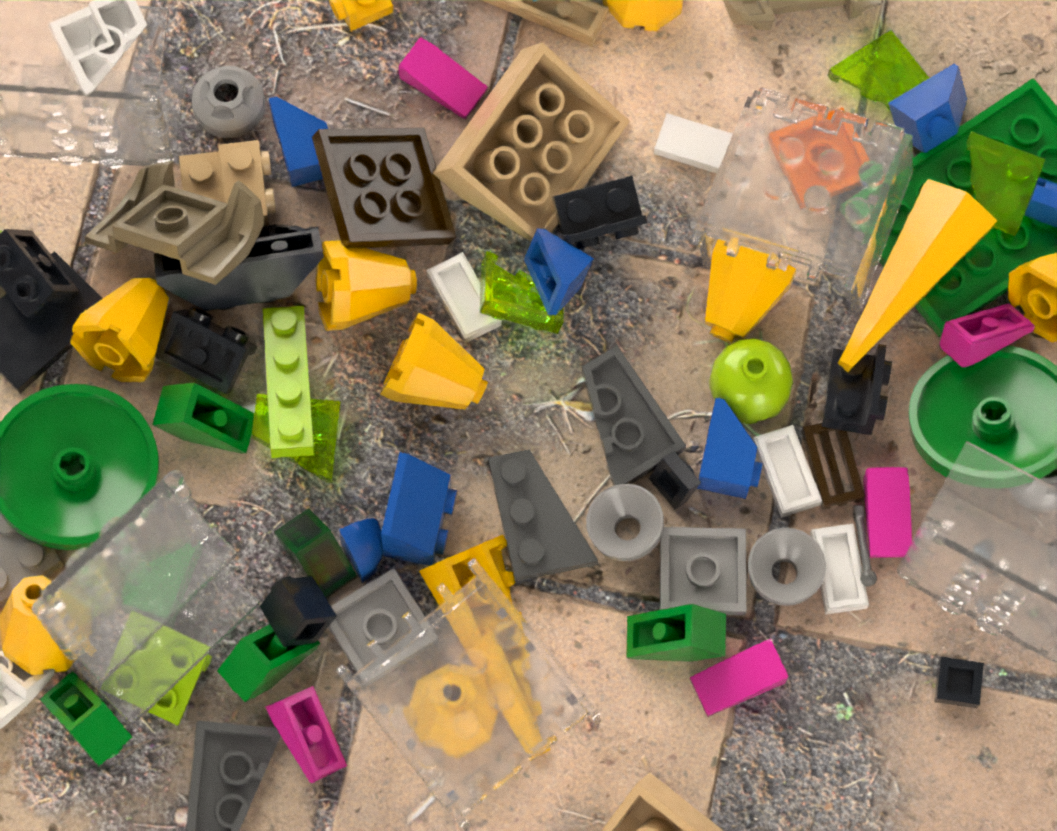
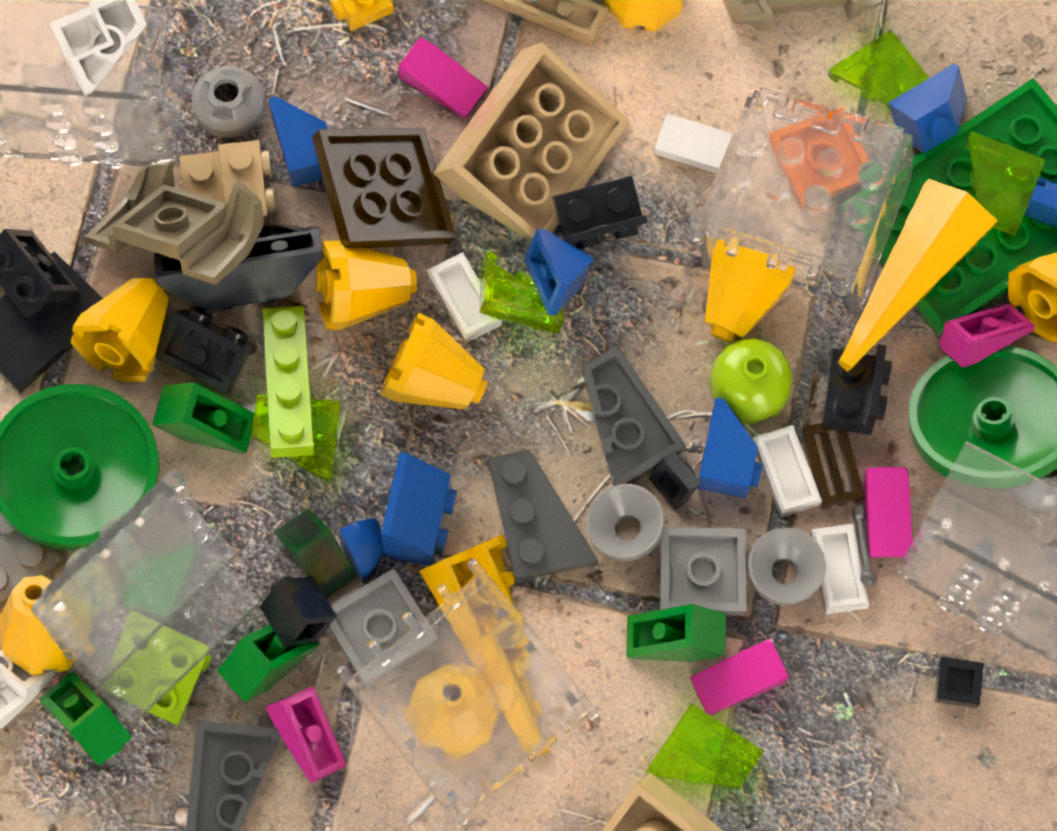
none -> clear neon green wing [645,703,764,790]

